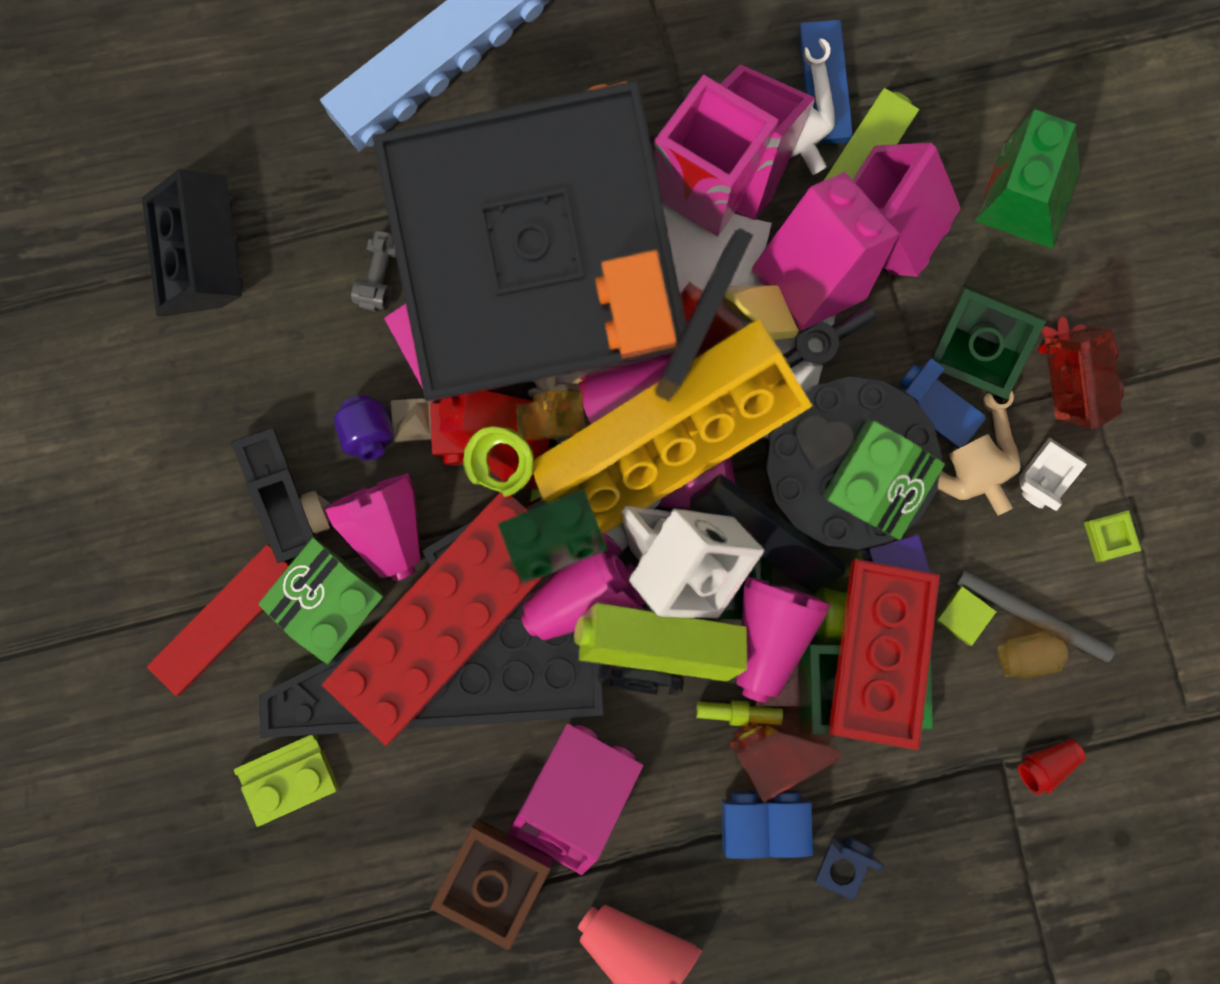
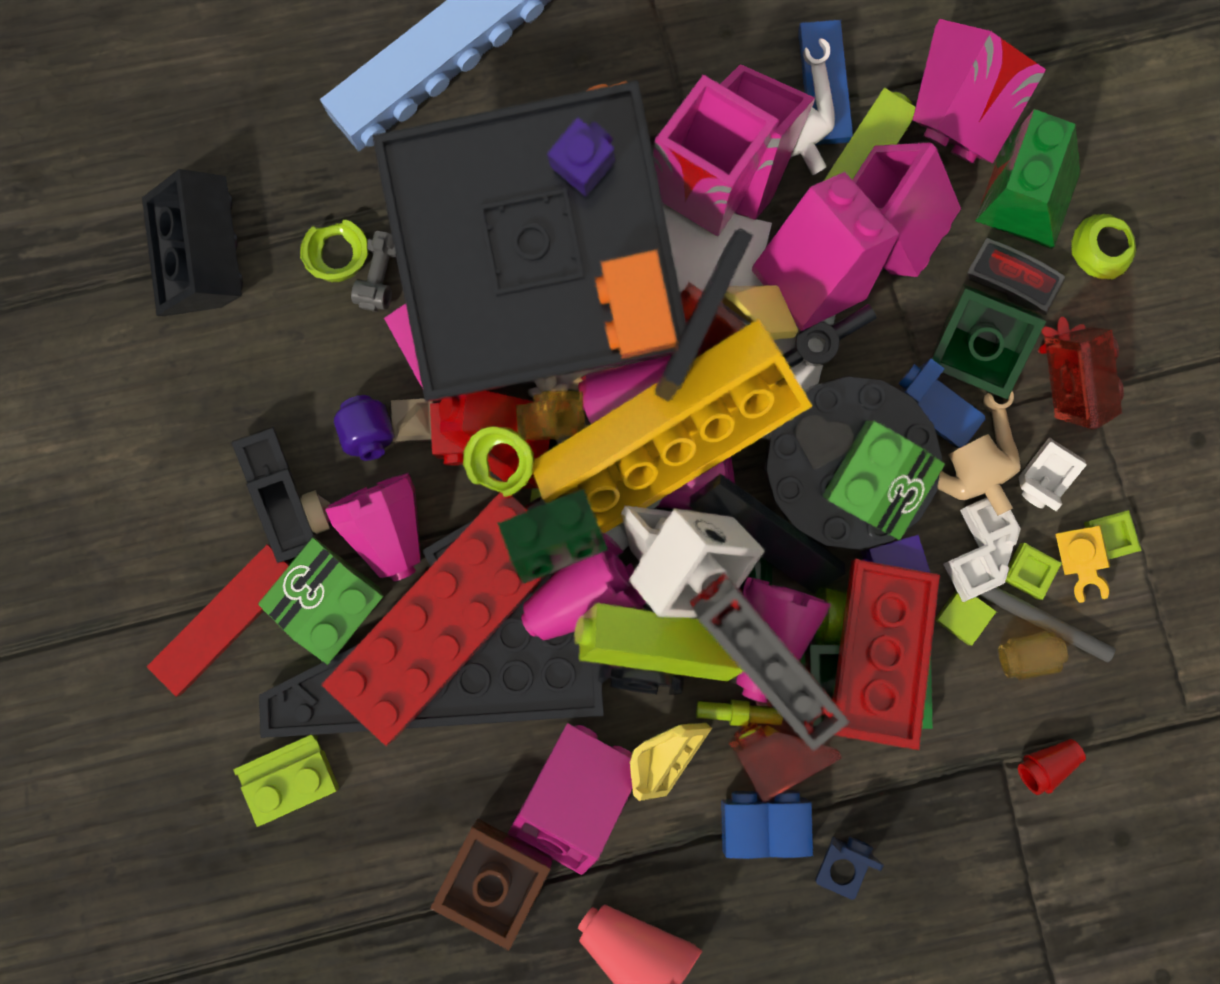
none -> lime piece [300,220,368,282]
none -> dark purple brick [547,117,615,197]
none -> light yellow slope [630,723,712,801]
none -> dark grey piece [689,572,849,751]
none -> dark pink slope [913,19,1046,164]
none -> white tile [943,498,1021,602]
none -> slope [968,238,1065,315]
none -> lime tile [1005,543,1062,600]
none -> yellow plate [1056,525,1110,603]
none -> lime piece [1071,214,1136,279]

